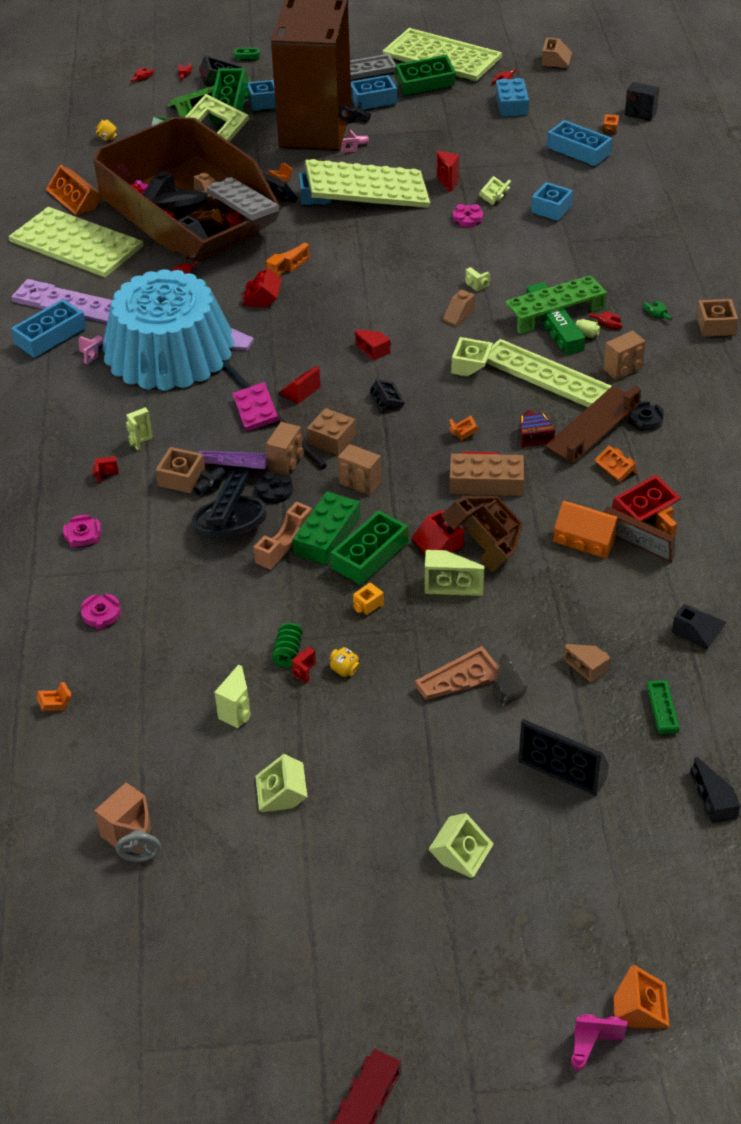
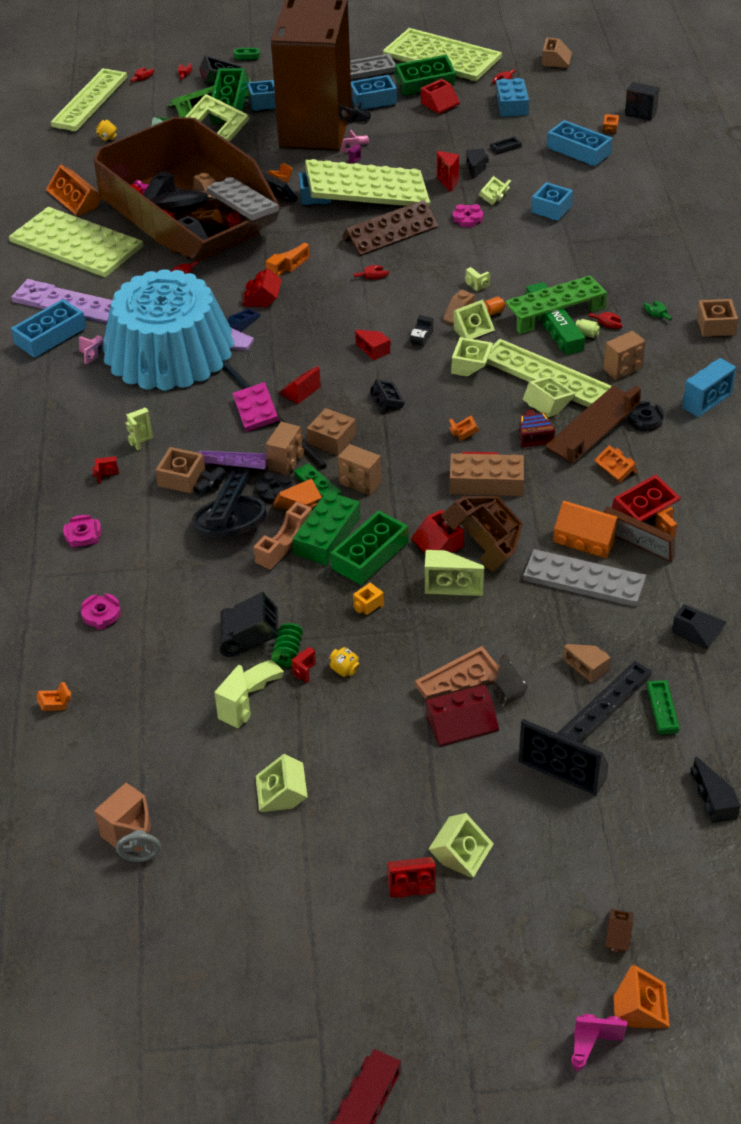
none -> yellowish green plate [51,68,127,131]
none -> black piece [220,592,278,657]
none -> dark blue slope [228,309,261,332]
none -> yellowish green slope [244,660,284,693]
none -> orange slope [272,479,322,510]
none -> green plate [294,463,342,497]
none -> reddish brown bracket [342,200,438,256]
none -> magenta tile [348,144,361,164]
none -> red hand [353,265,389,280]
none -> red slope [387,857,436,898]
none -> black leg [410,315,434,346]
none -> red slope [421,79,460,114]
none -> dark red slope [426,685,499,747]
none -> yellowish green slope [454,299,495,339]
none -> black slope [466,148,489,178]
none -> orange brick [484,296,505,316]
none -> black tile [490,136,522,155]
none -> yellowish green slope [522,376,576,417]
none -> light grey plate [523,549,646,607]
none -> black plate [558,661,651,743]
none -> reddish brown slope [605,909,634,953]
none -> dark azure brick [682,358,737,418]

